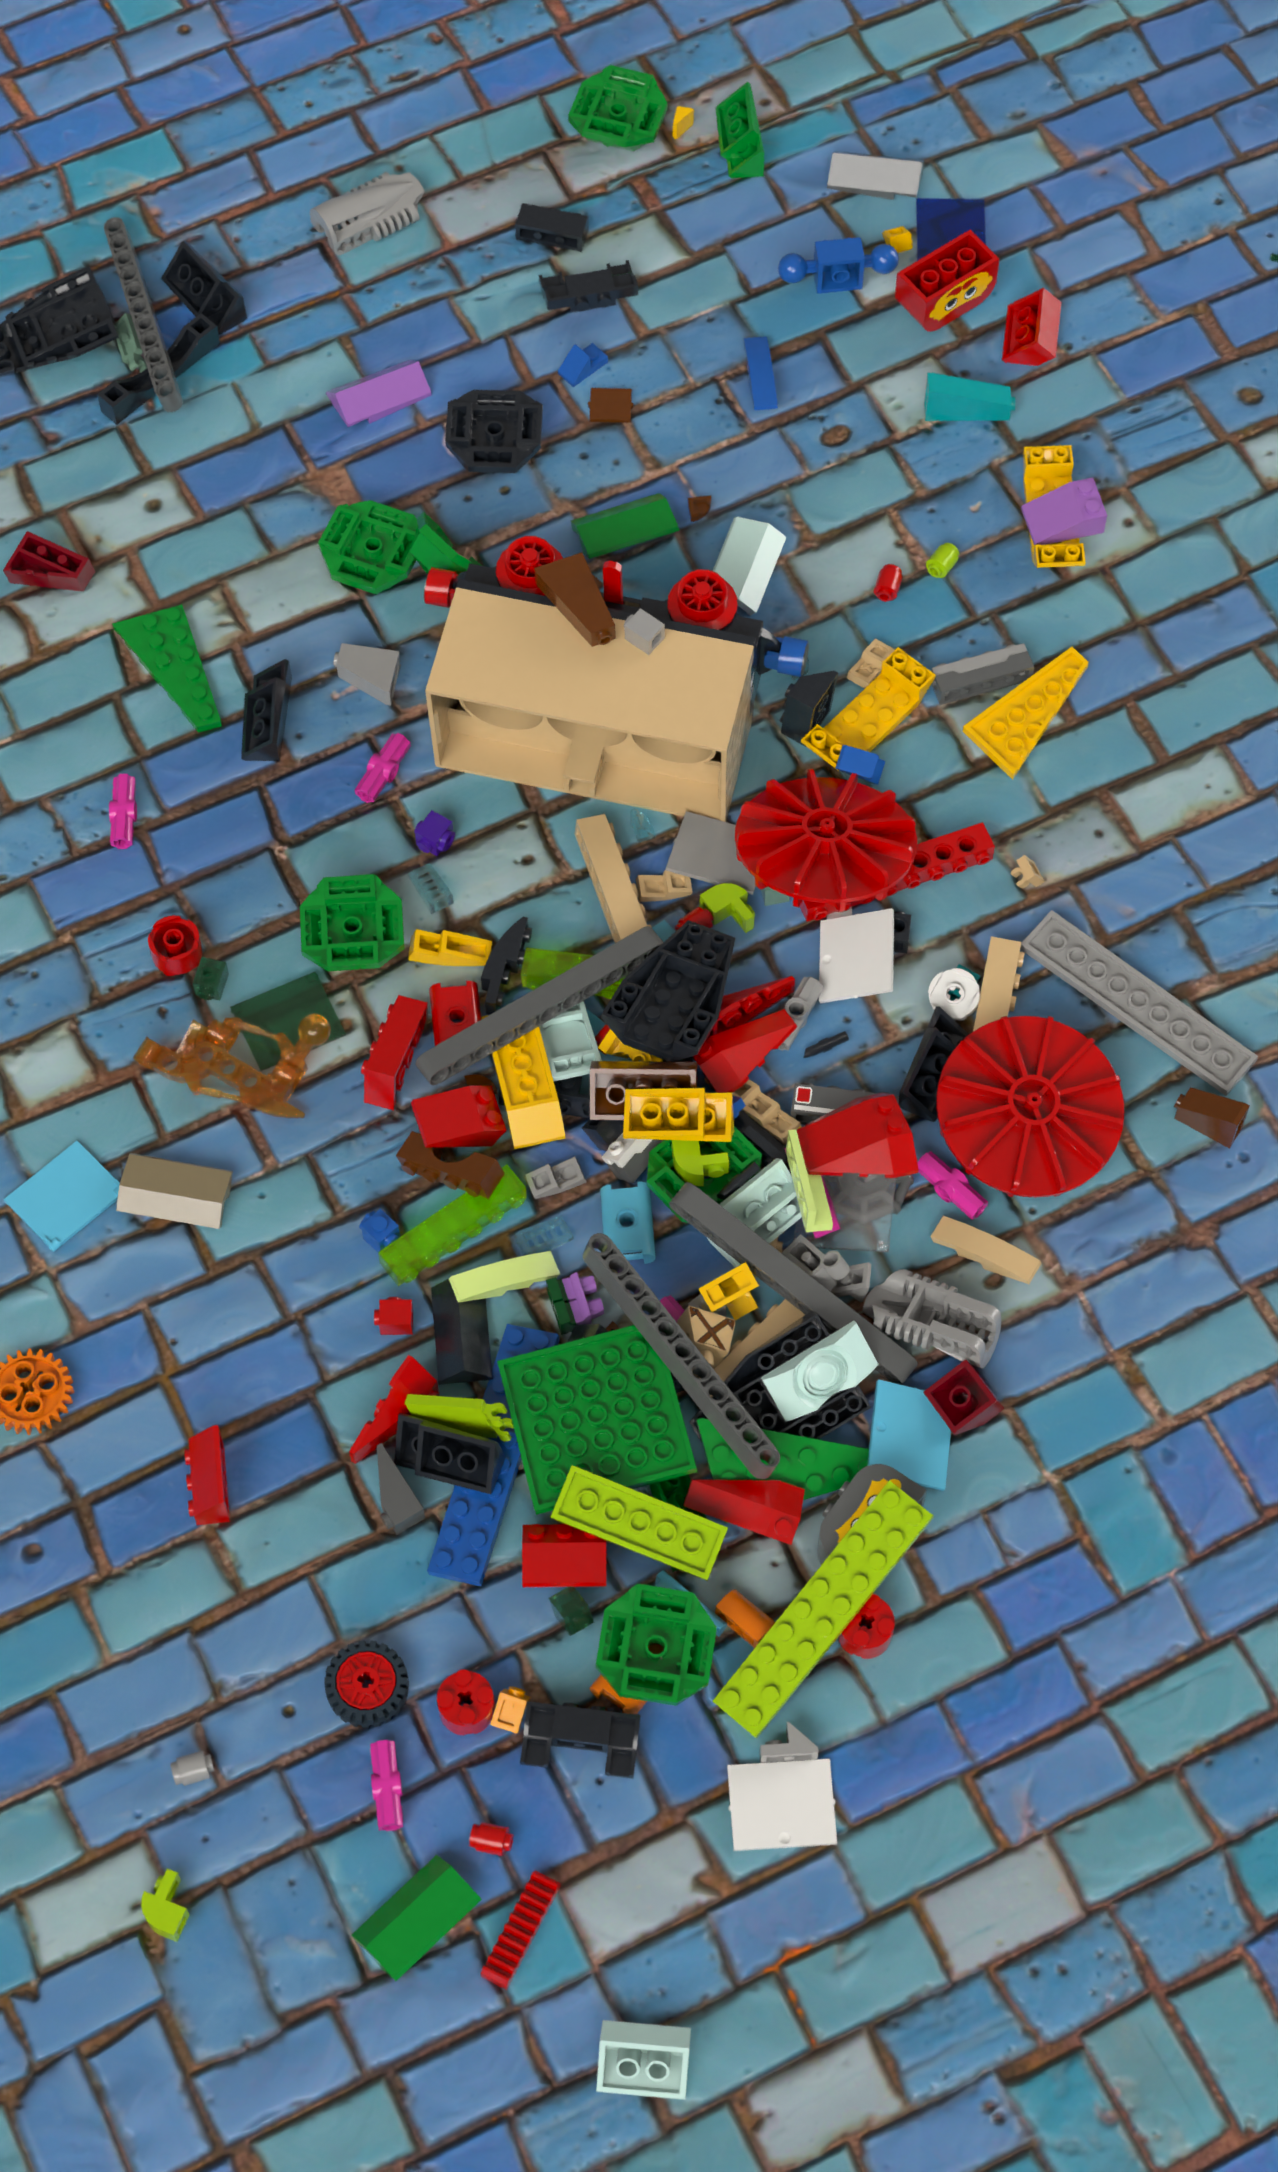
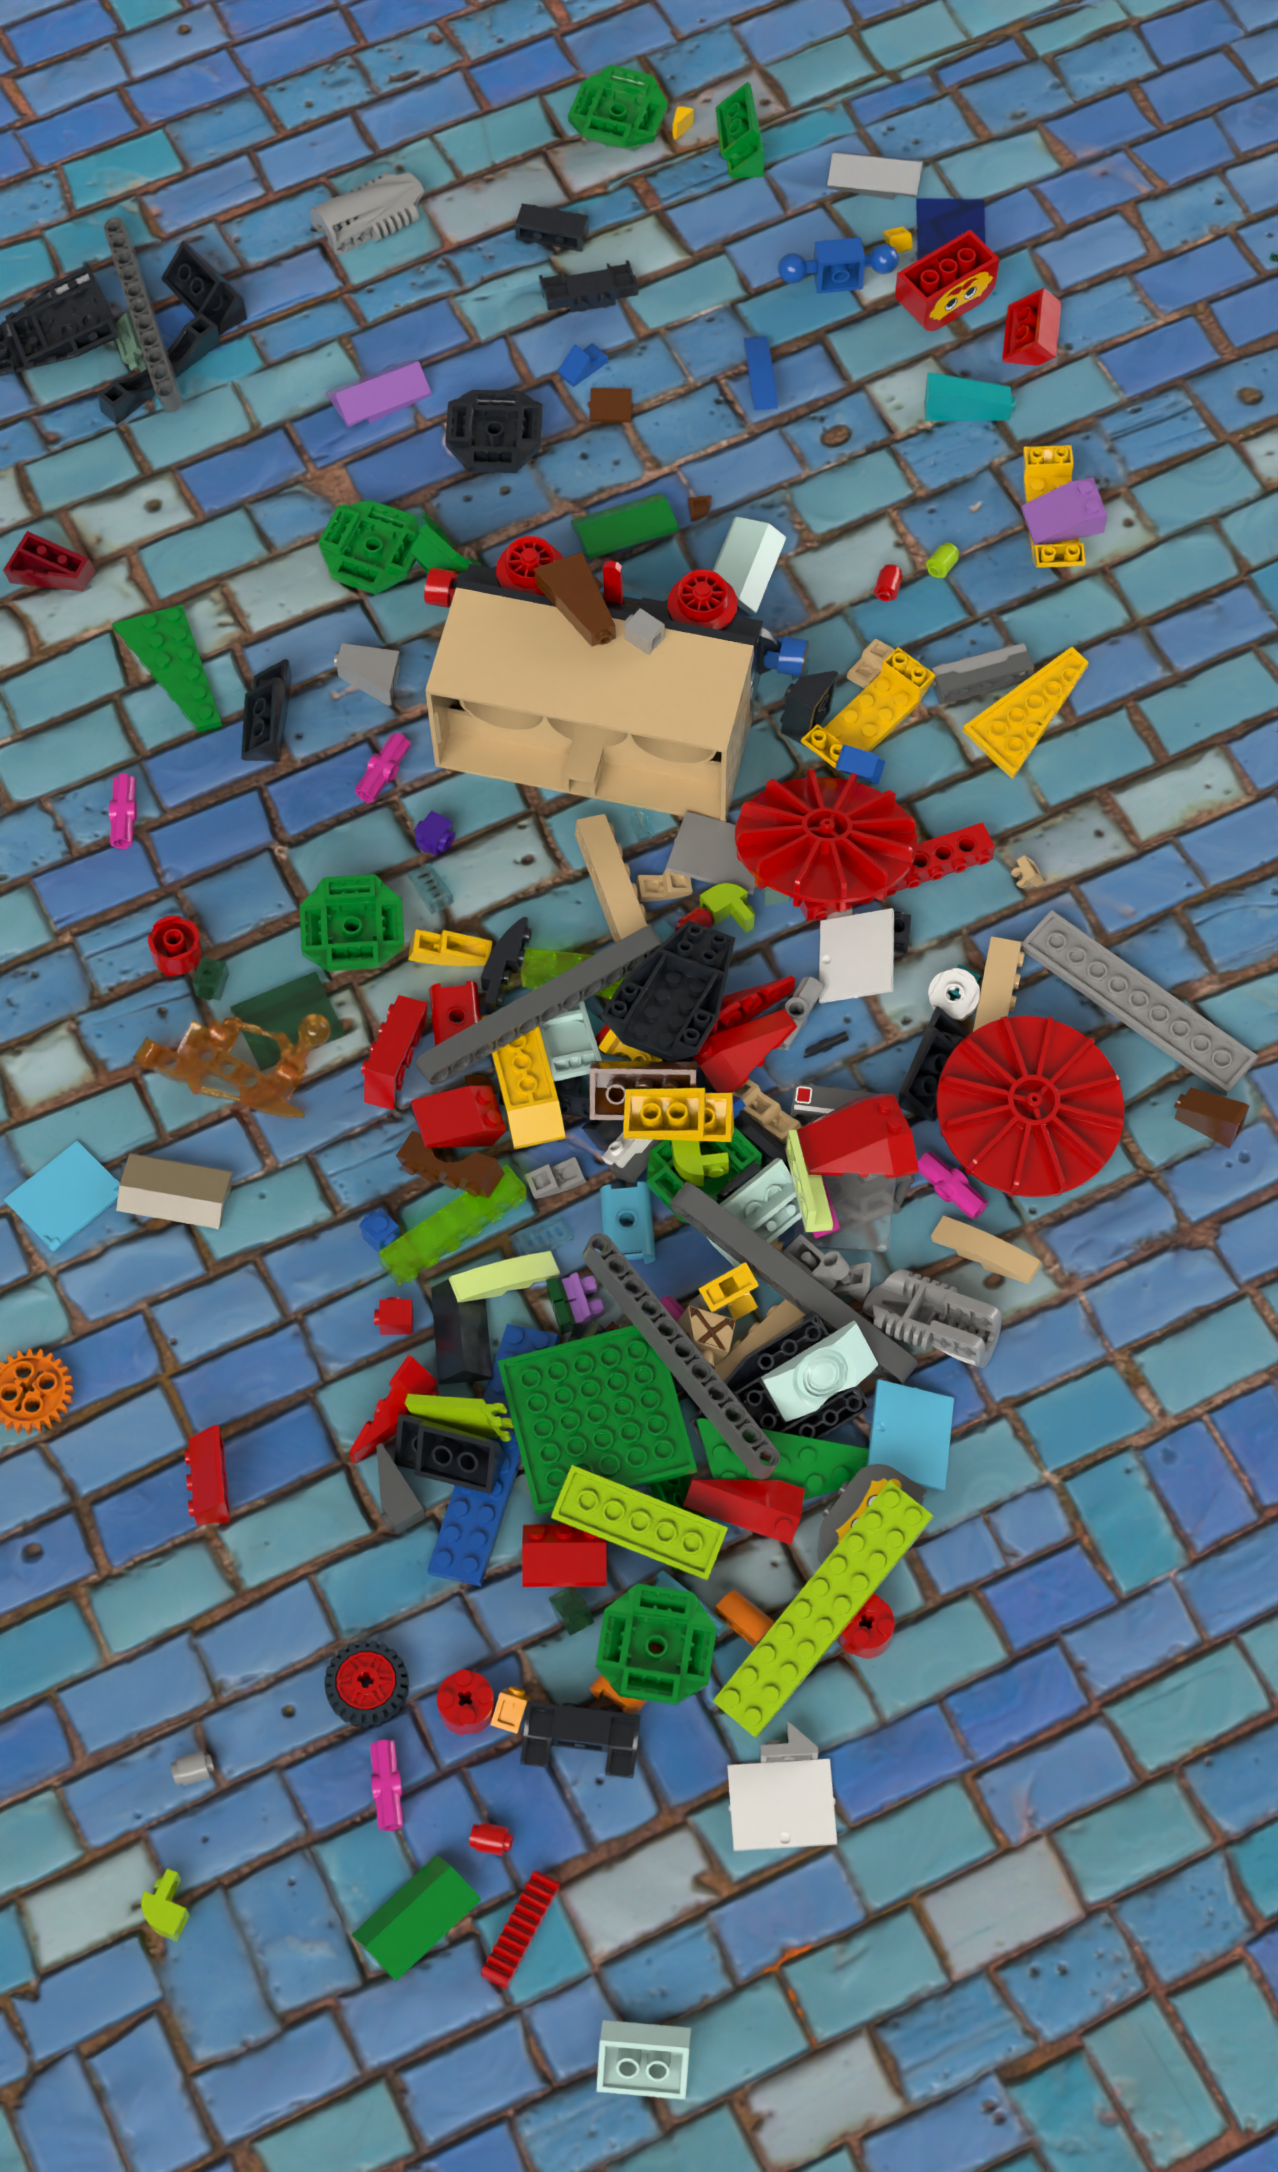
dark red slope [923,1359,1005,1435] -> none

